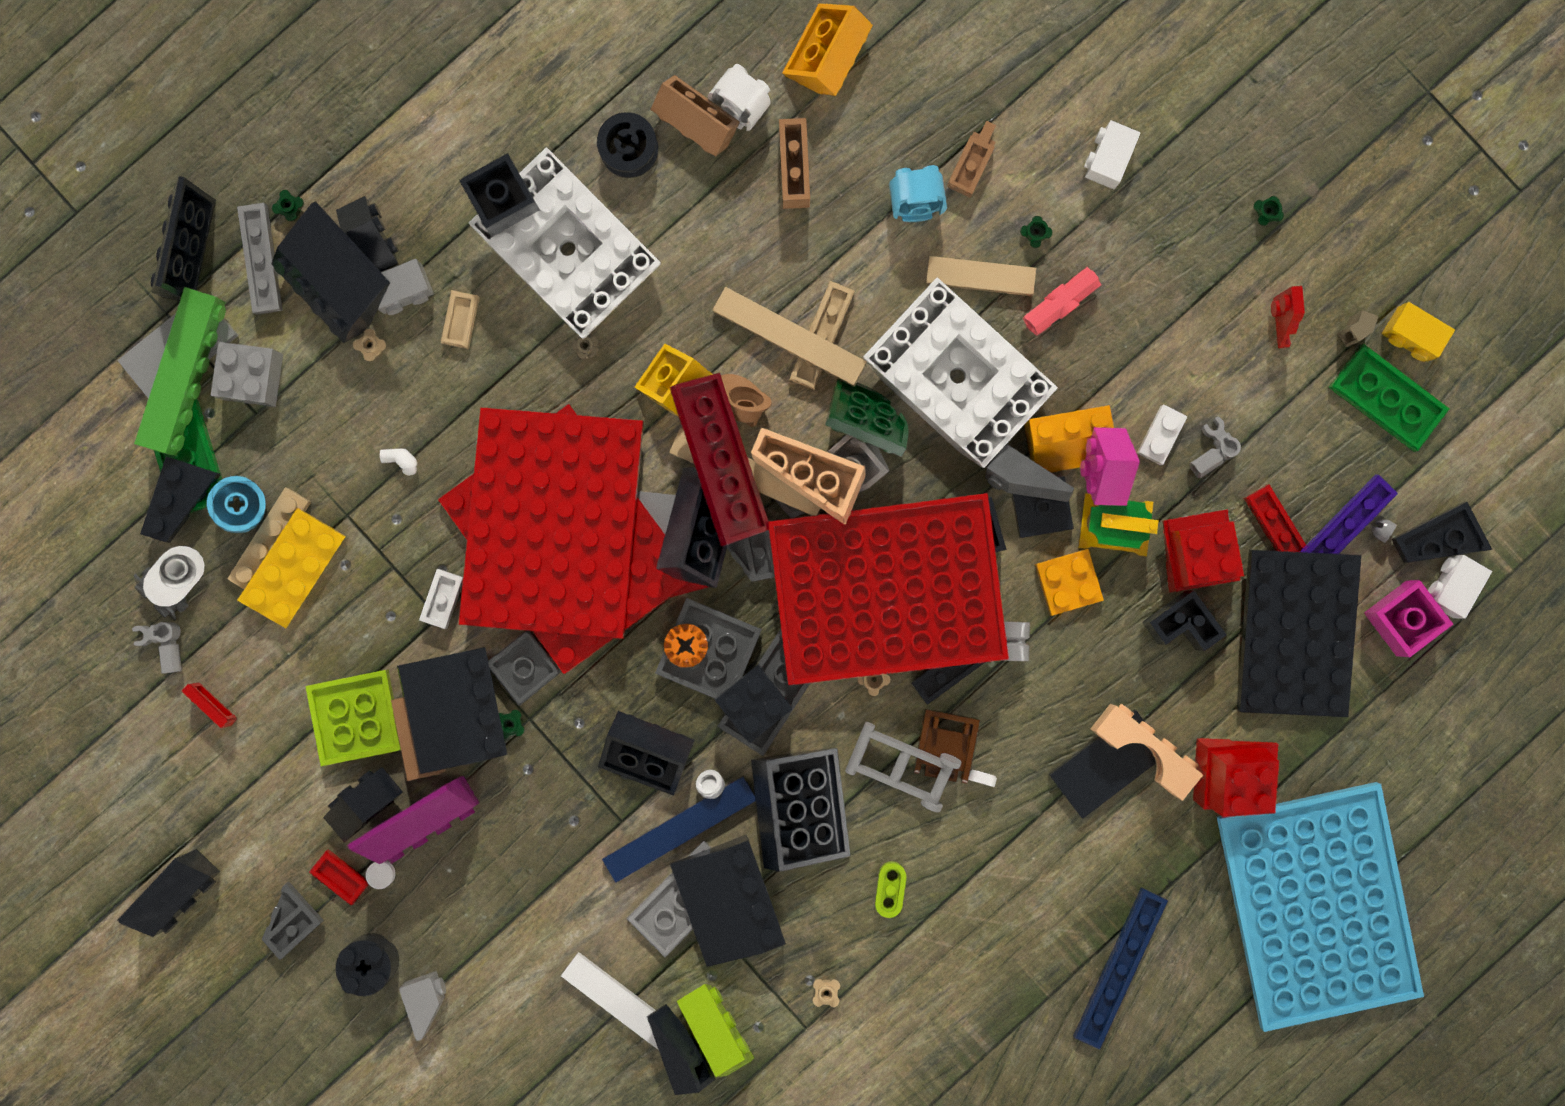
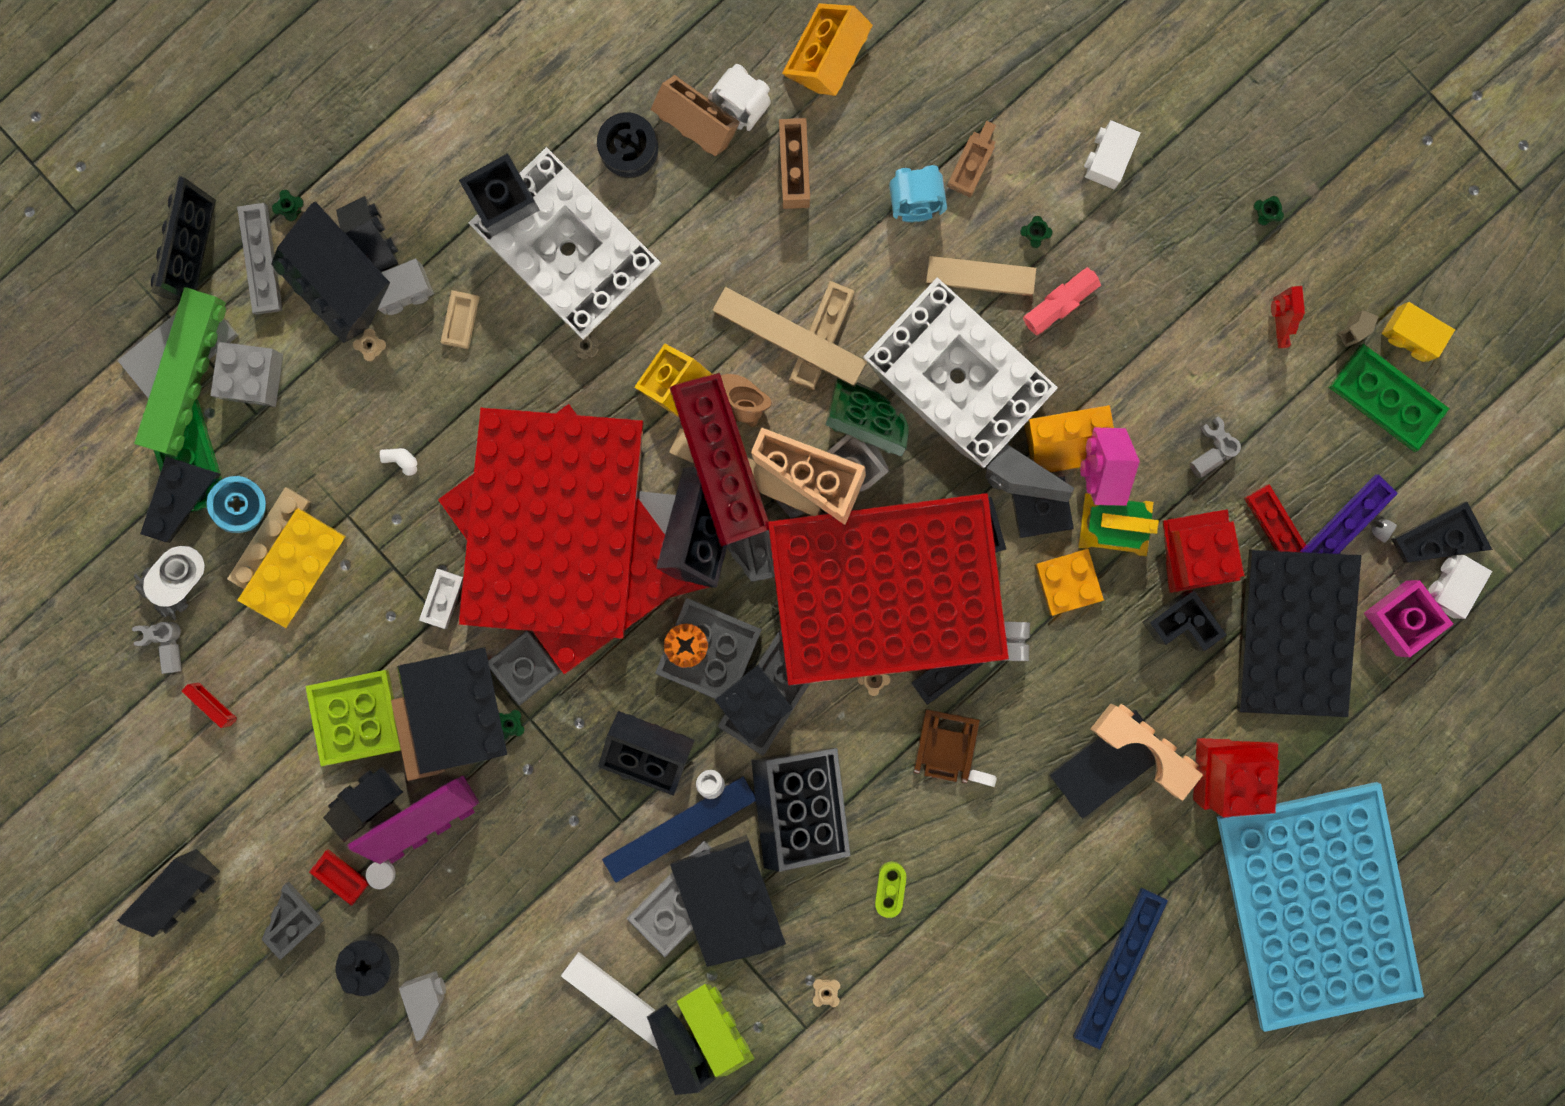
light grey piece [845,722,962,812] -> none
white plate [1137,404,1187,465] -> none

